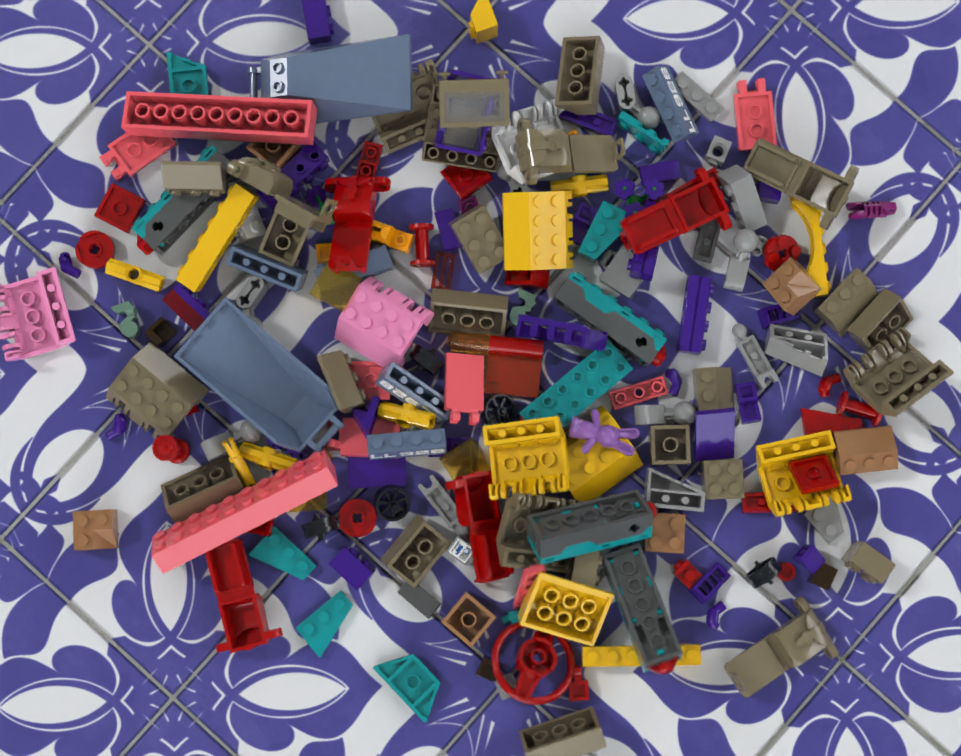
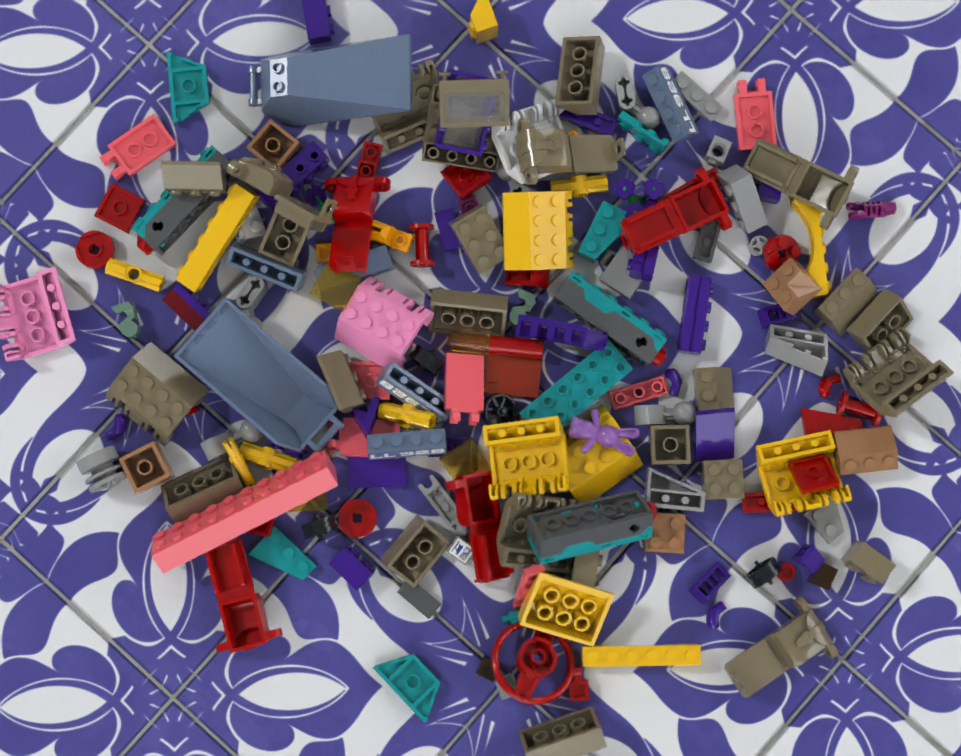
dark purple arm [59,252,81,279] -> none
medium nougat slope [73,509,118,551] -> none
coral brick [121,91,318,145] -> none
dark brown panel [144,317,177,348] -> none
red hose [152,435,190,464] -> none
teal wing [296,590,353,658] -> none
black wheel [374,484,410,522] -> none
clear red tile [431,251,455,290] -> none
medium nougat slope [441,591,496,647] -> none
dark purple slope [569,201,599,246] -> none
dark grey piece [602,543,683,675] -> none
dark purple slope [638,159,682,186] -> none
red bracket [672,559,703,589] -> none
light grey beam [723,229,758,292] -> none
light grey plate [732,323,779,390] -> none
dark purple slope [735,381,762,425] -> none
none -> light grey wheel [76,446,127,493]
none -> medium nougat brick [119,441,175,494]

